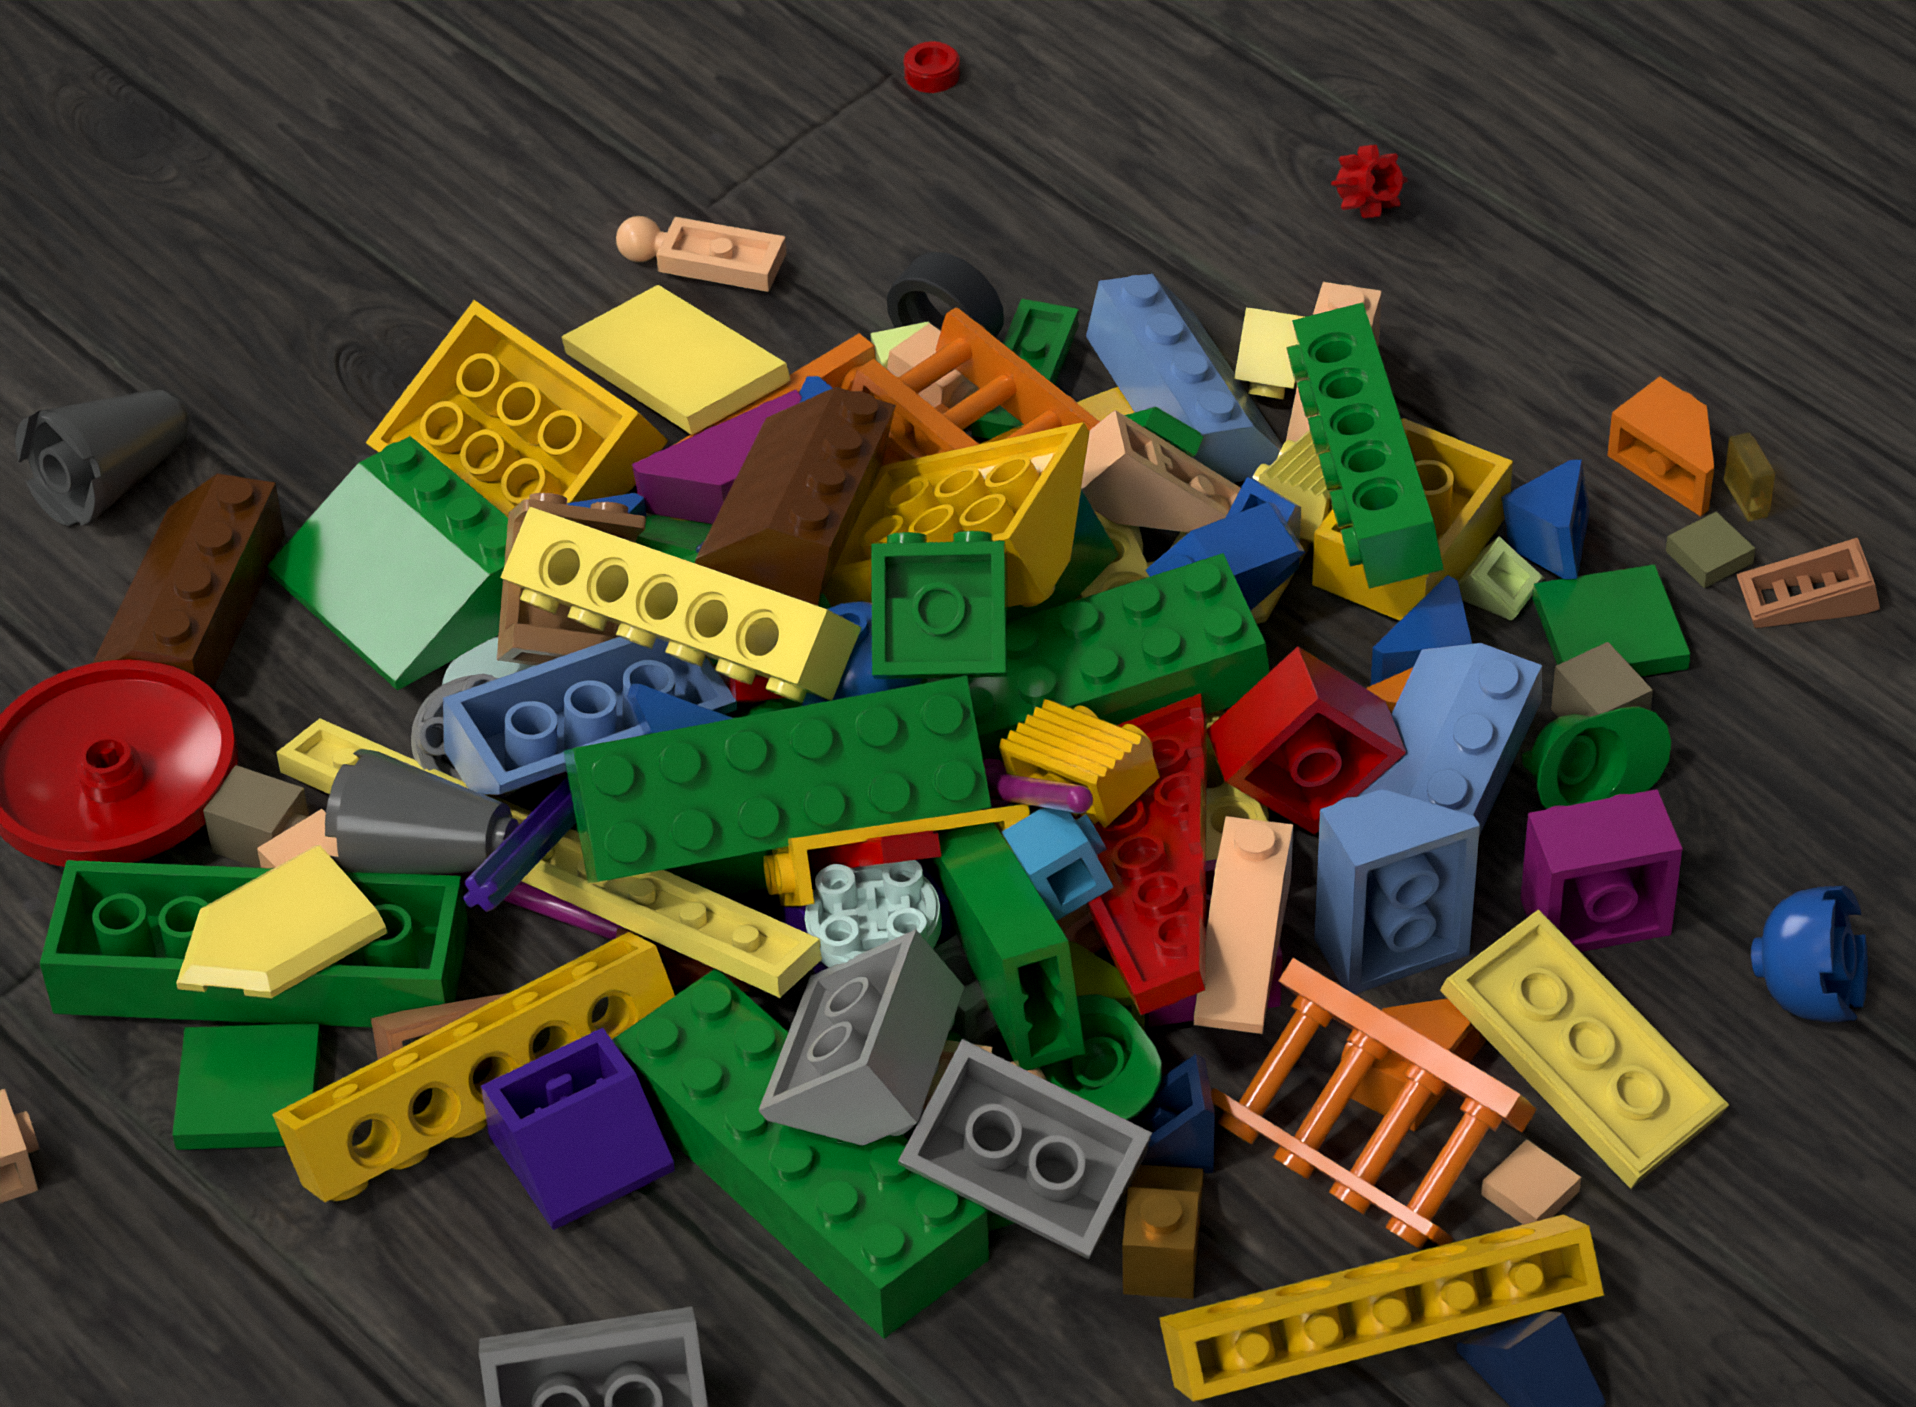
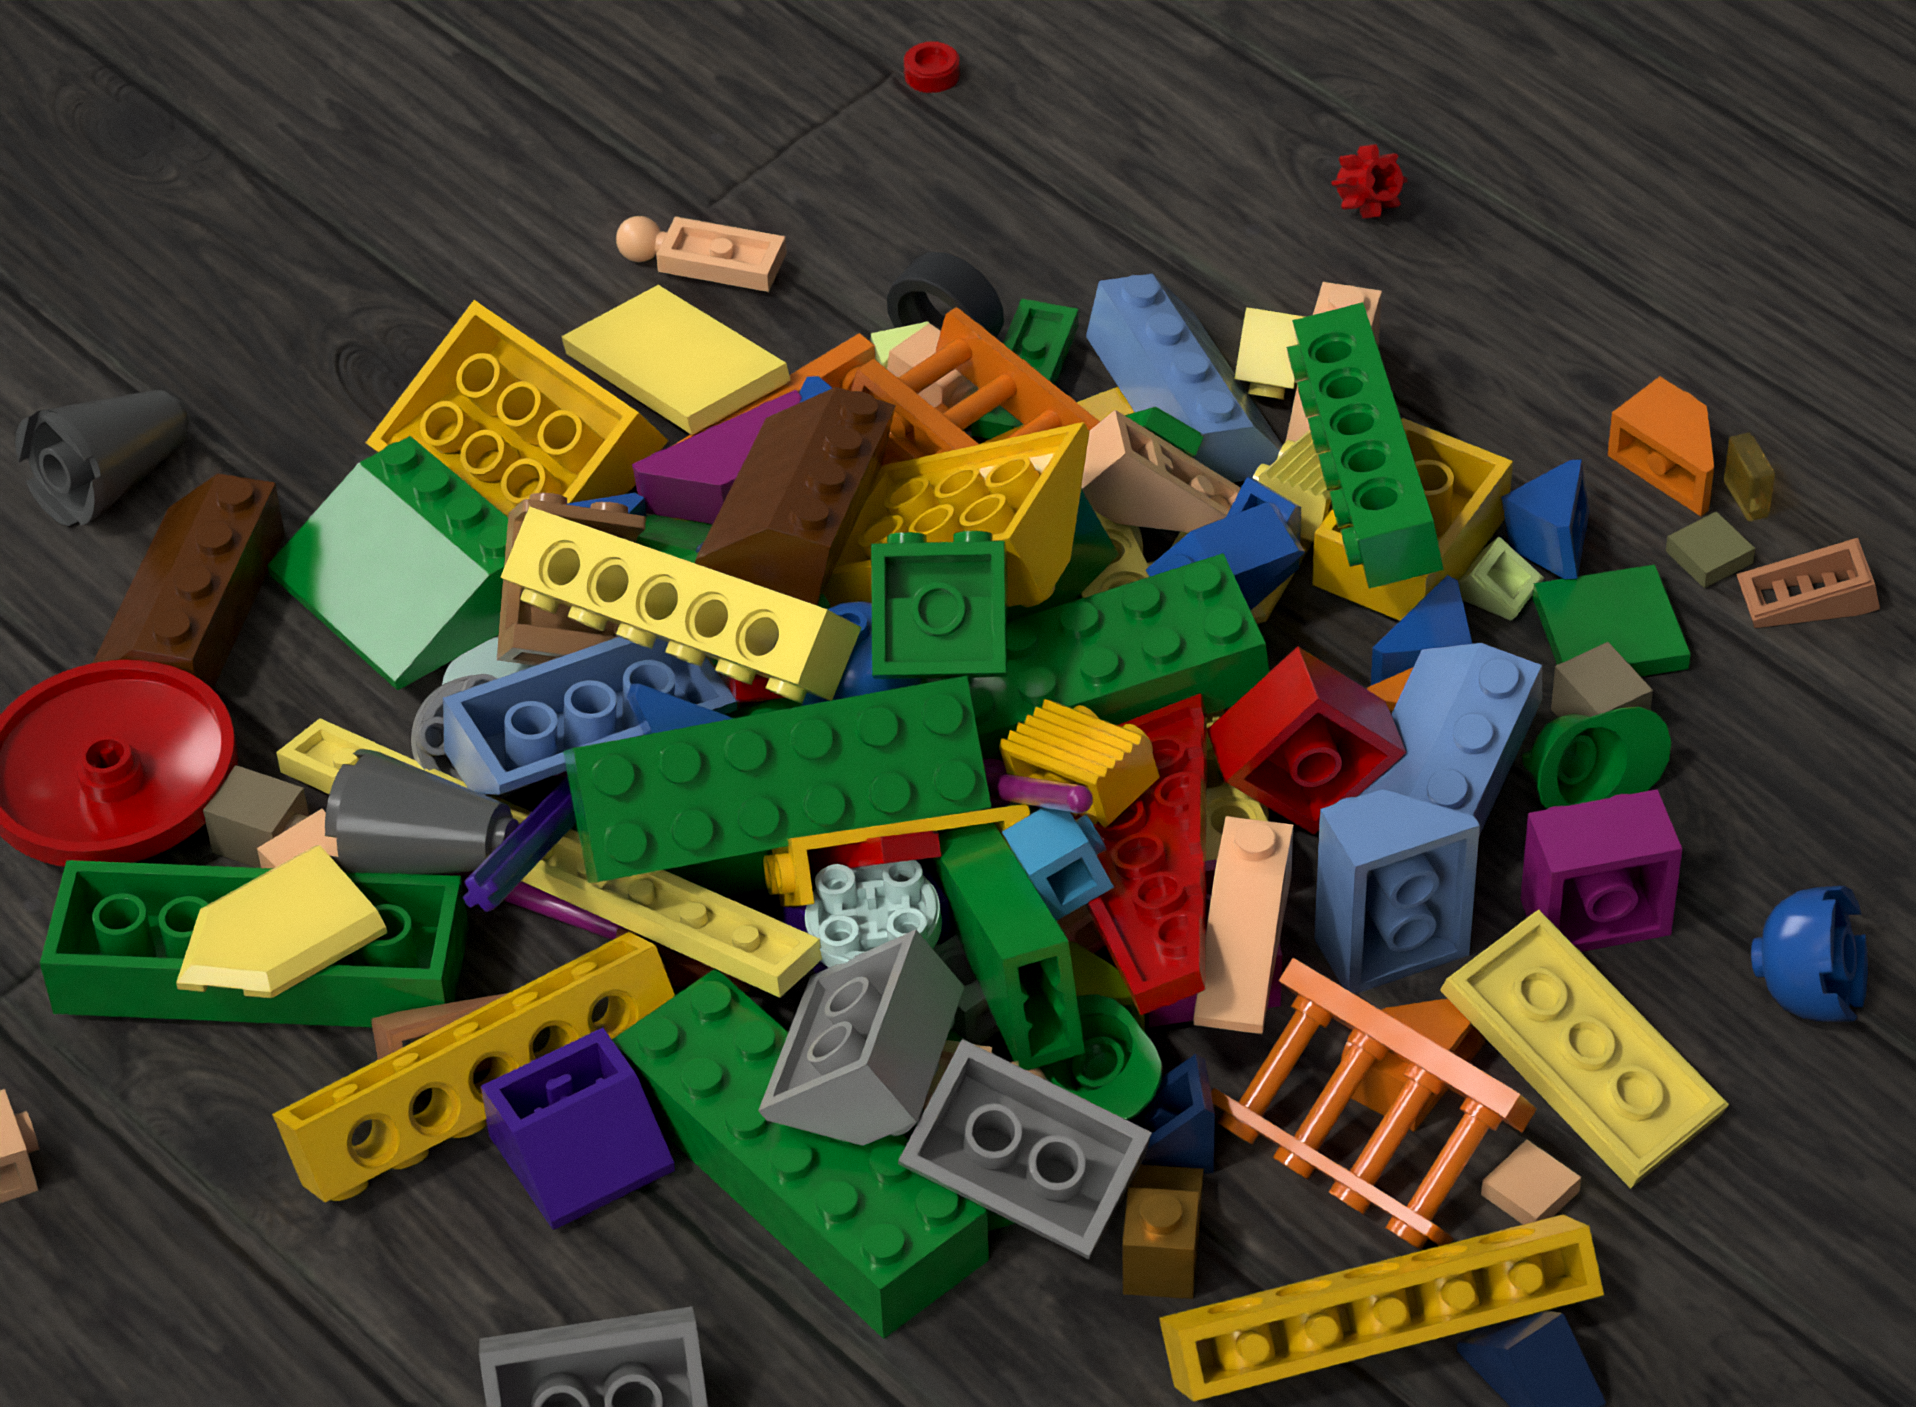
green tile [172,1023,322,1150] -> none

